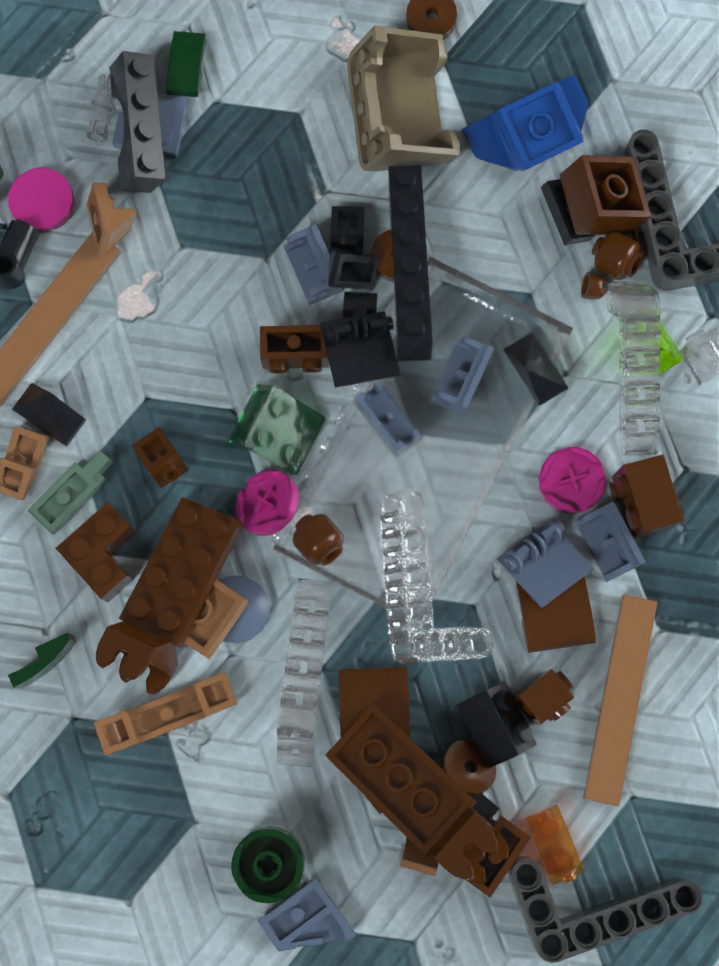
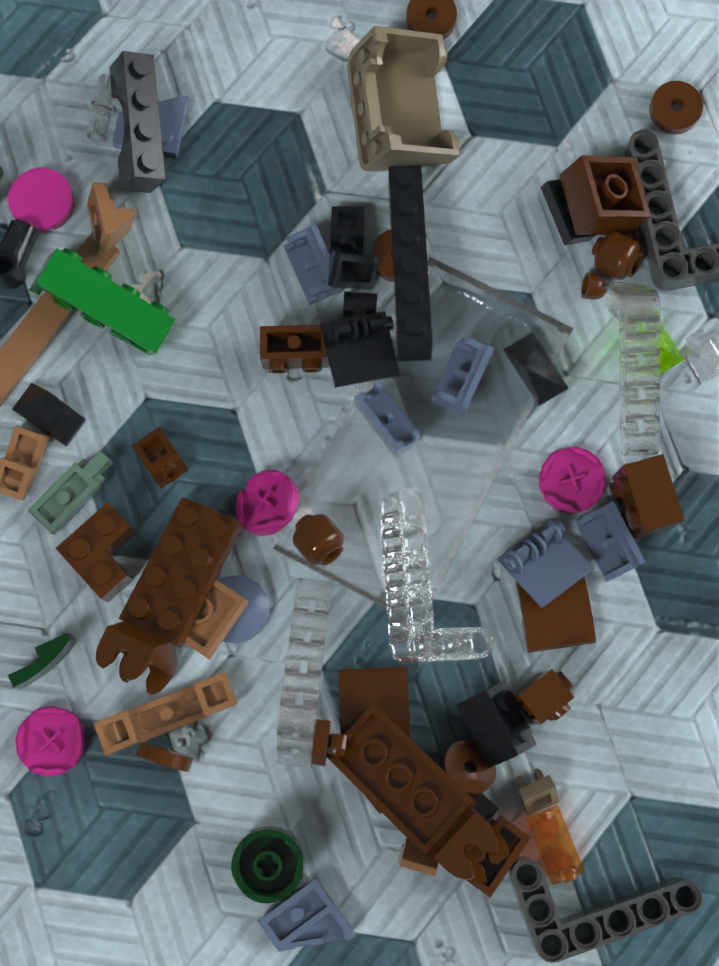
dark green slope [166,31,206,97] -> none
clear green bracket [227,384,325,475] -> none
blue piece [462,74,589,171] -> none
medium nougat tile [583,594,657,806] -> none
none -> dark pink tile [15,706,87,777]
none -> green wedge [29,248,175,355]
none -> reddish brown piece [136,741,194,772]
none -> reddish brown tile [311,719,347,766]
none -> dark tan tile [517,768,559,816]
none -> reddish brown piece [649,81,703,134]

